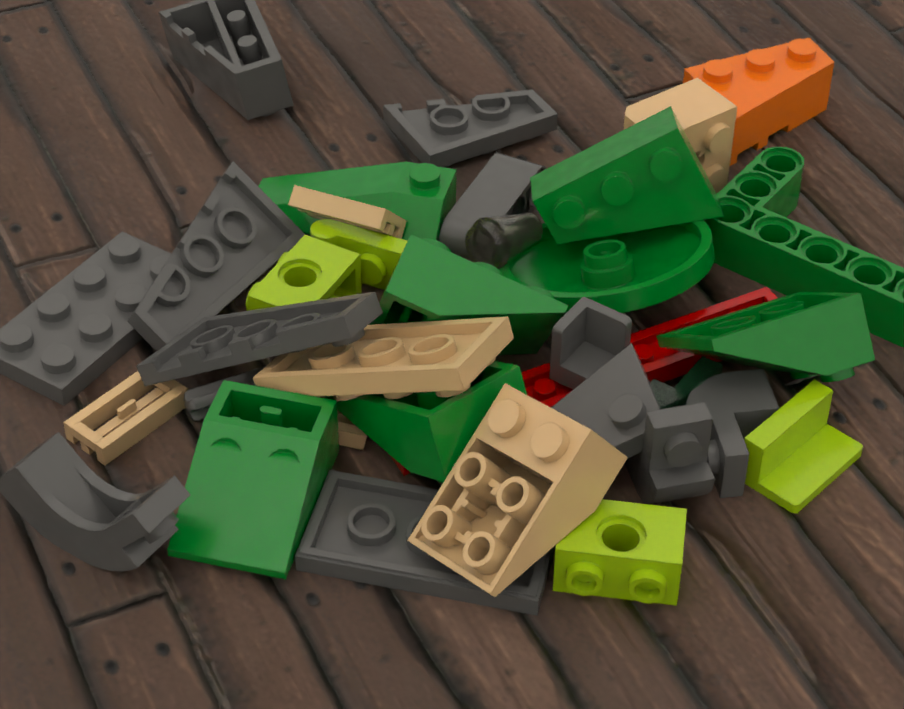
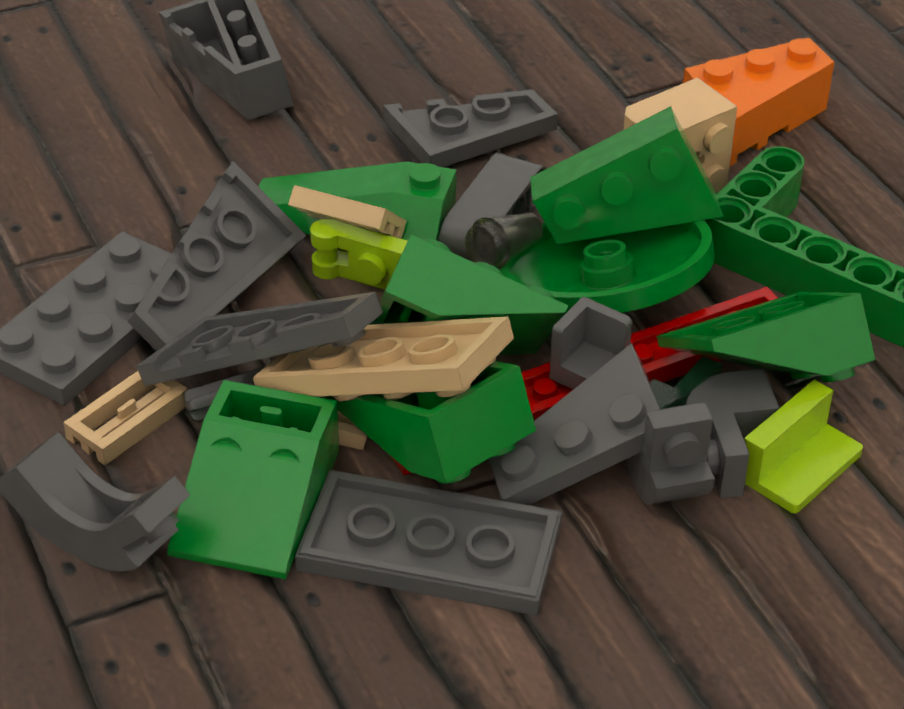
lime brick [246,235,362,311] -> none
tan slope [407,383,628,597] -> none
lime brick [553,499,687,606] -> none

